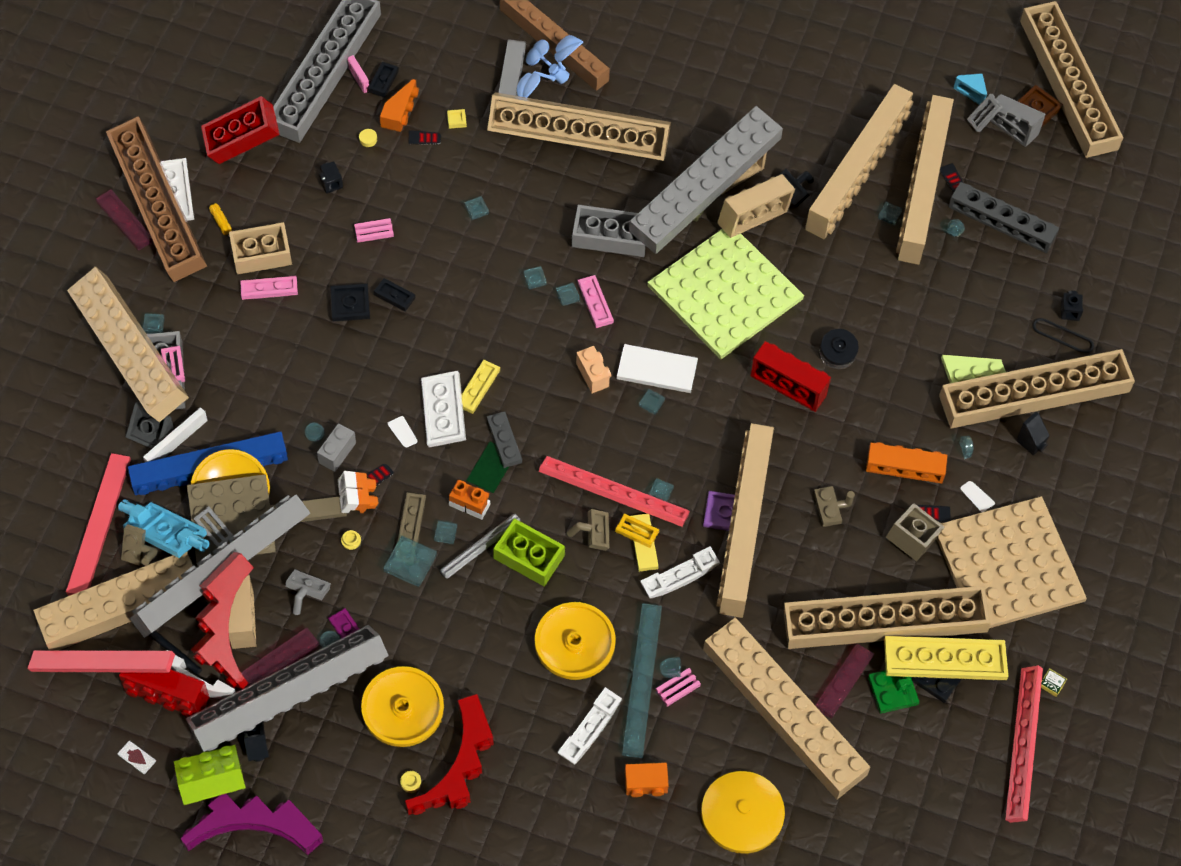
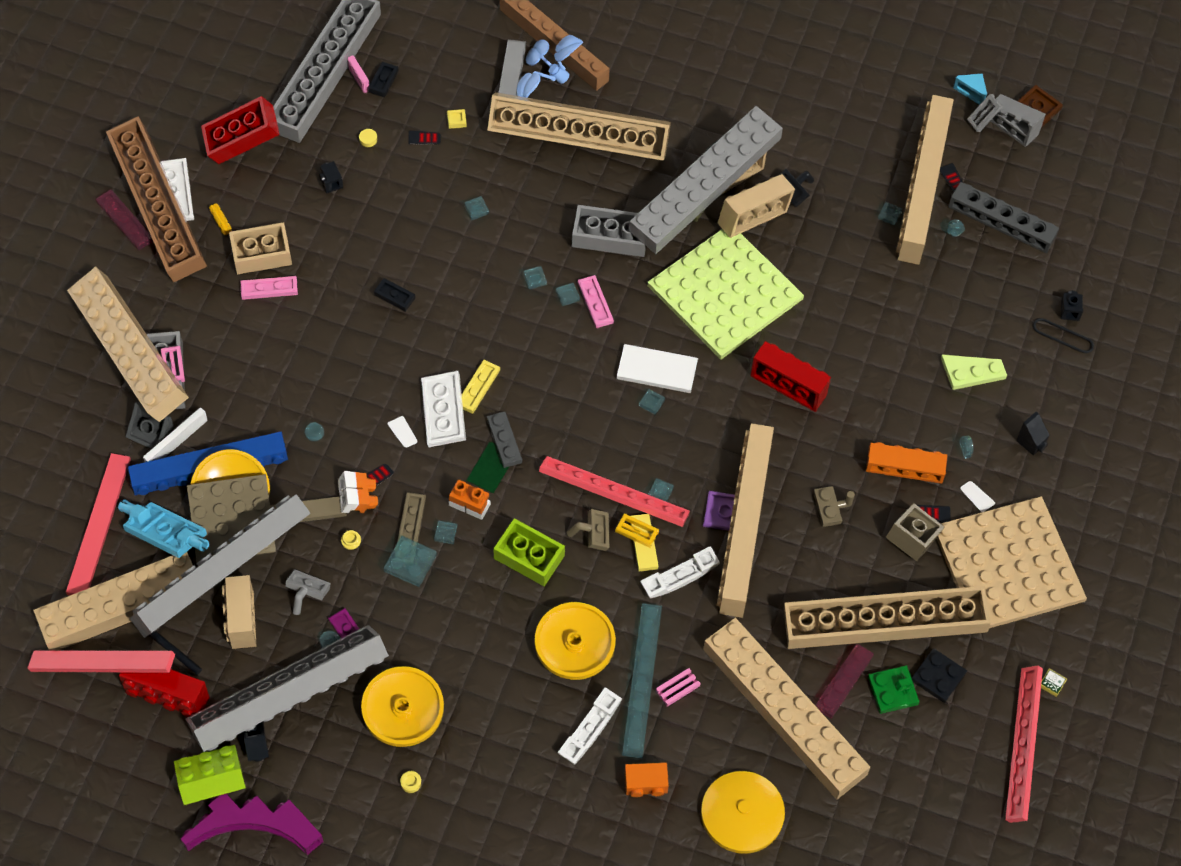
clear sticker [118,741,156,774] -> none
dark tan plate [121,524,158,566] -> none
clear light blue plate [143,313,165,334] -> none
white slope [167,650,236,700] -> none
arch [191,552,254,689] -> none
light grey tile [194,506,234,548] -> none
clear pink plate [241,628,319,686] -> none
light grey brick [317,423,356,472] -> none
black plate [331,283,370,322] -> none
bright pink tile [354,218,394,243] -> none
orange slope [380,79,419,132] -> none
red arch [405,694,494,815] -> none
light grey axle [441,514,520,578] -> none
light nougat brick [576,346,611,393] -> none
clear light blue tile [660,657,681,678] -> none
tan brick [805,84,913,239] -> none
black piece [819,329,859,369] -> none
light yellow plate [884,636,1008,680] -> none
tan brick [939,349,1135,429] -> none
tan brick [1020,1,1123,158] -> none

